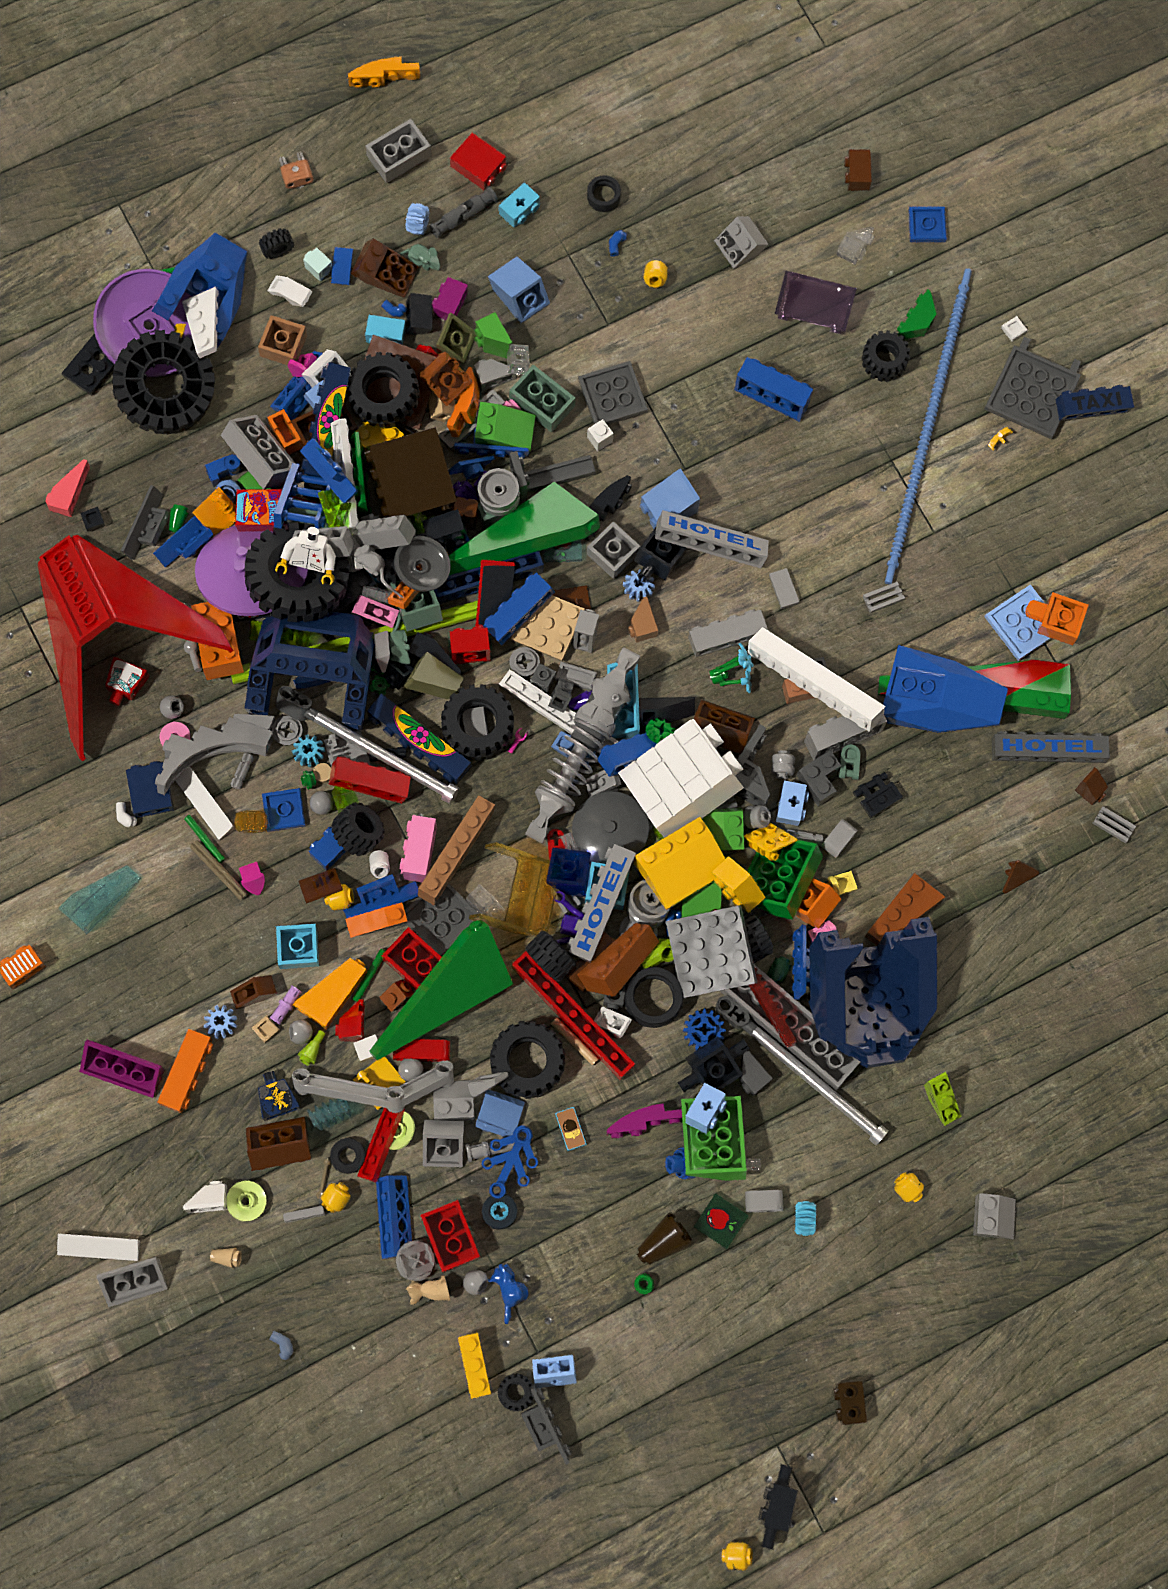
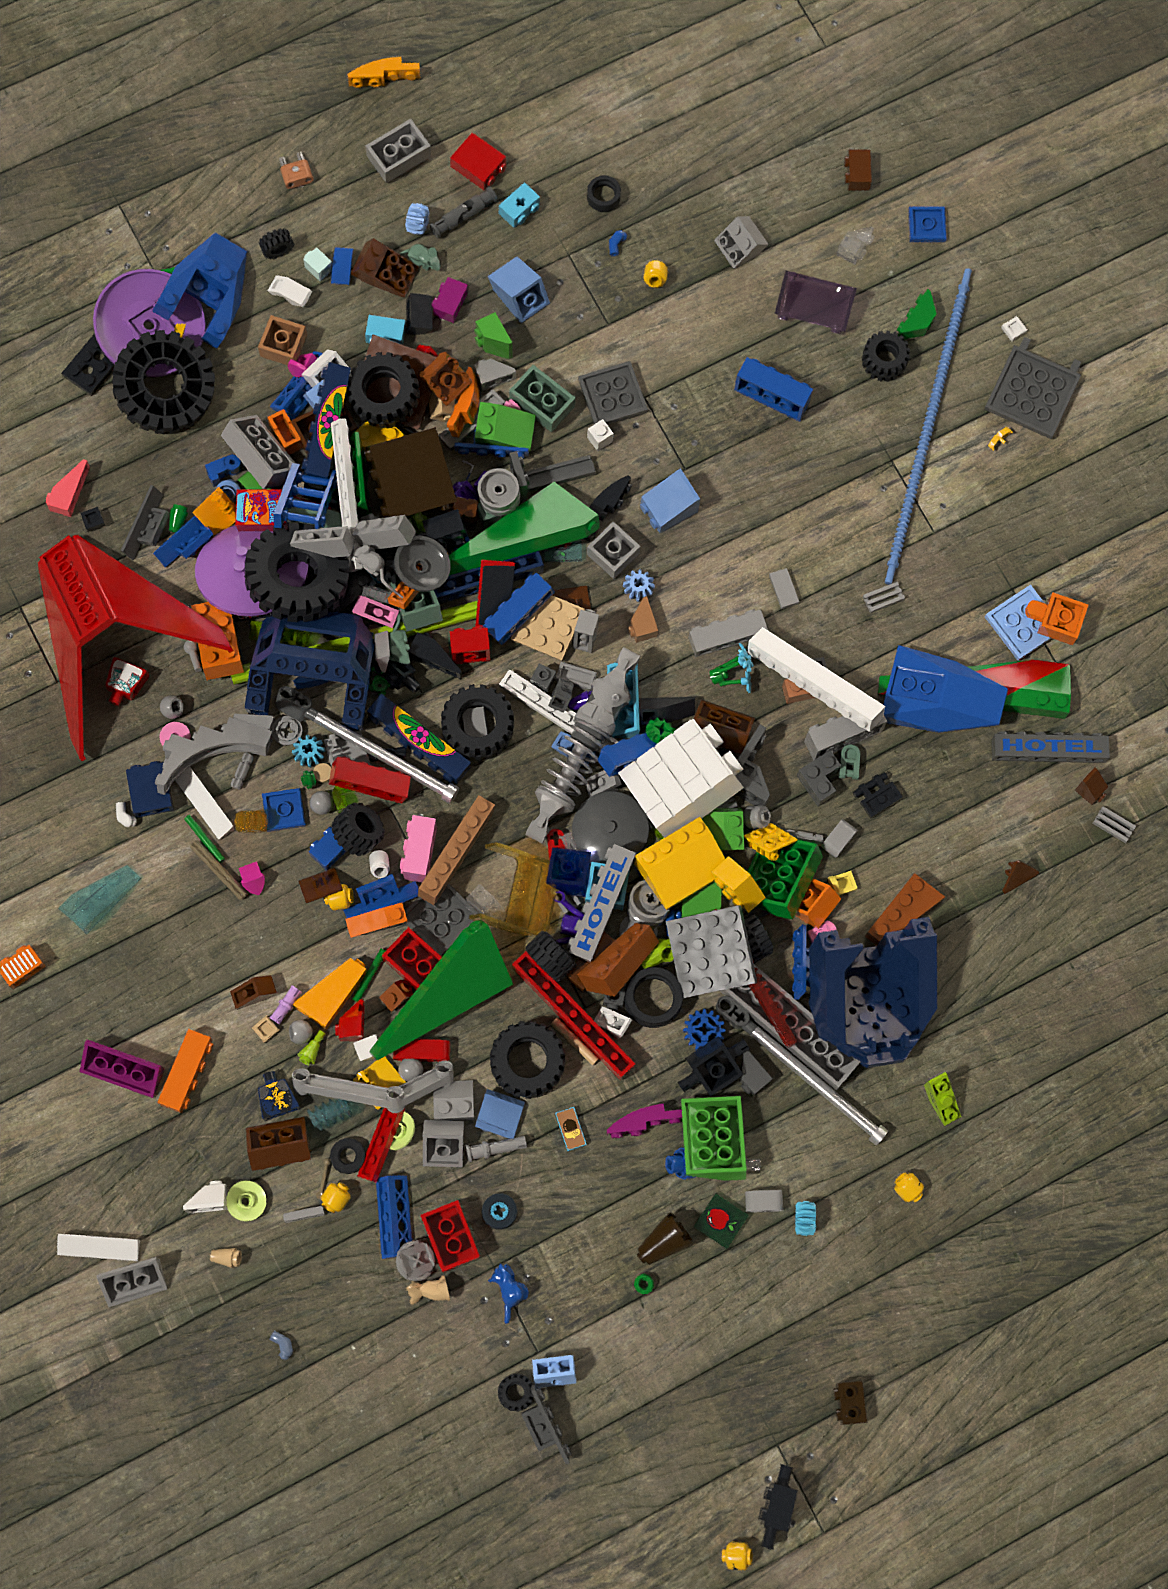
white wing [182,287,218,358] -> none
light blue gear [204,1005,237,1039] -> none
white torso [275,527,336,585] -> none
medium azure brick [276,924,319,969] -> none
blue bracket [300,438,358,504] -> none
clear neon green slope [318,490,352,528] -> none
blue arm [381,300,407,317] -> none
olive slope [404,652,464,699] -> none
olive slope [437,313,476,364] -> none
blue piece [448,456,494,480] -> none
yellow brick [458,1333,491,1399] -> none
light grey piece [463,1269,488,1295] -> none
light grey slope [467,1072,509,1097] -> none
blue plant [481,1126,538,1198] -> none
clear window [507,344,530,375] -> none
dark pink hand [508,728,528,754] -> none
light grey gear [509,647,540,677] -> none
black brick [634,527,687,583] -> none
light grey brick [655,510,769,568] -> none
light blue brick [685,1083,727,1134] -> none
clear green brick [766,956,792,986] -> none
light grey piece [771,750,795,779] -> none
light blue brick [776,781,809,826] -> none
light grey slope [973,1193,1016,1239] -> none
dark blue brick [1055,385,1134,421] -> none

